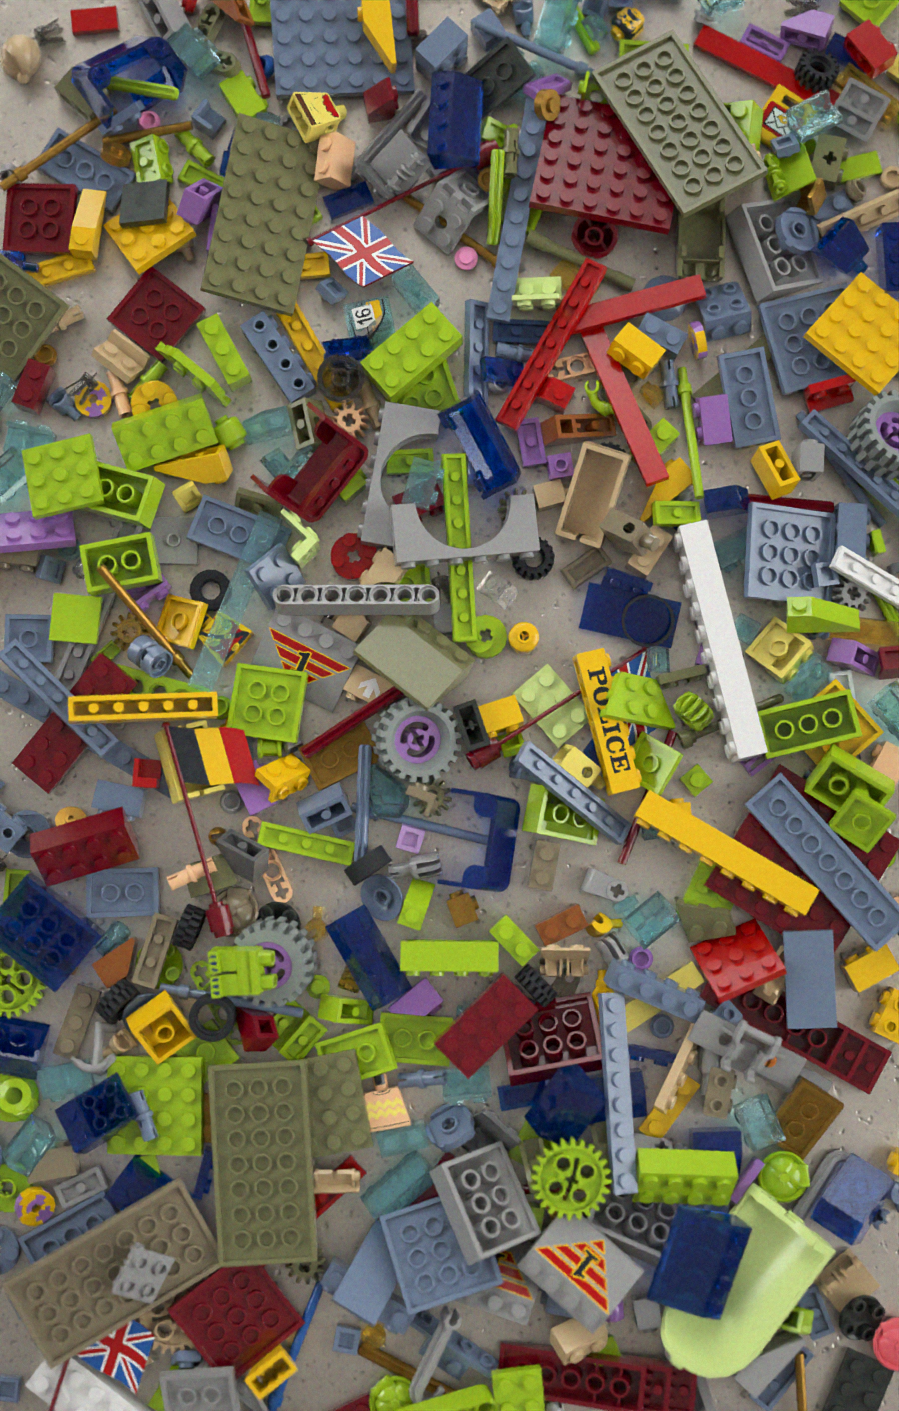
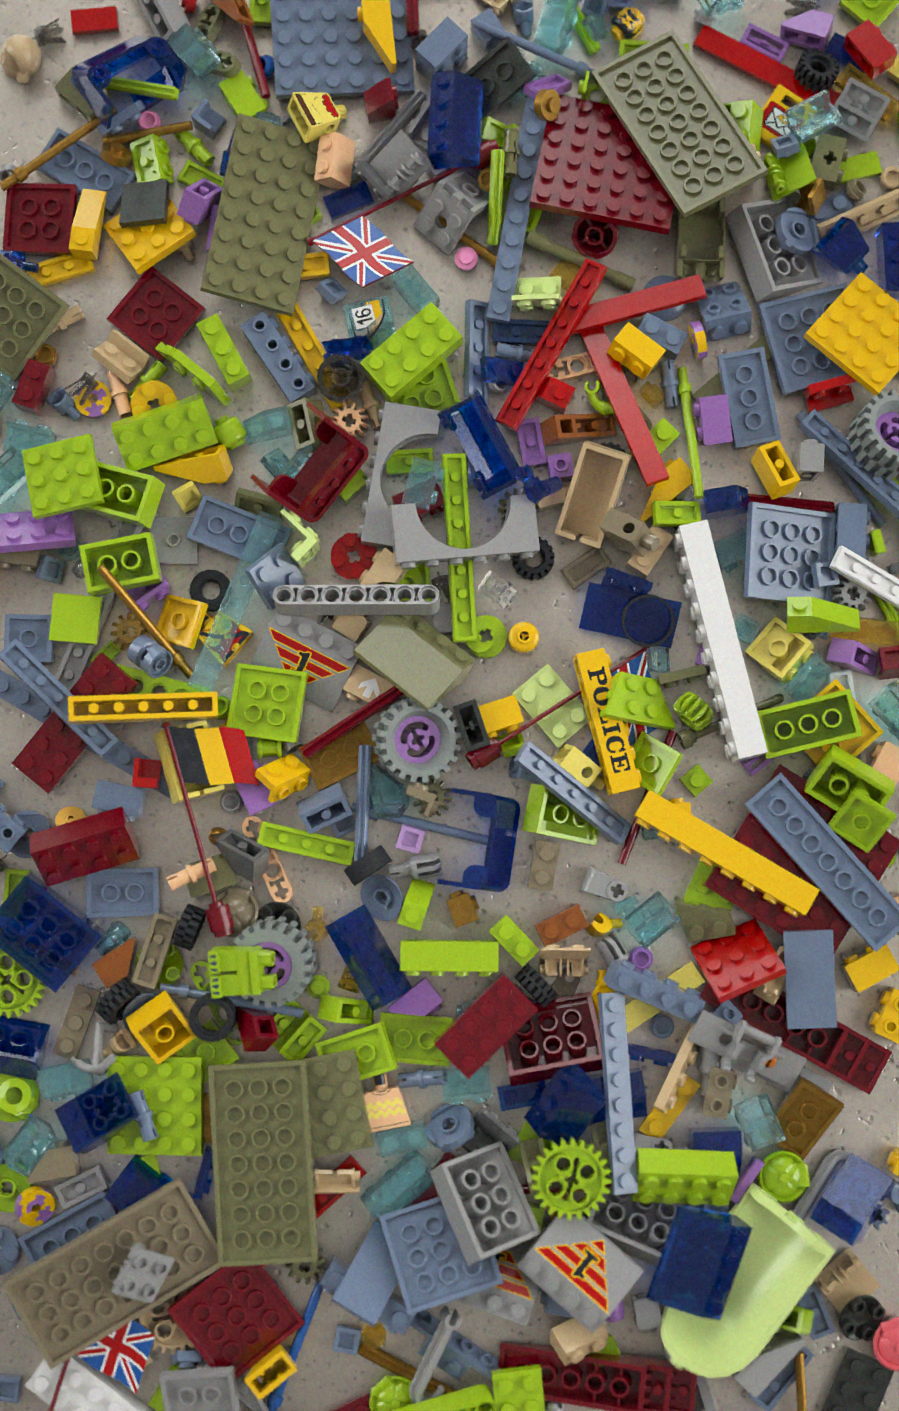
none -> clear blue bar [513,464,563,503]

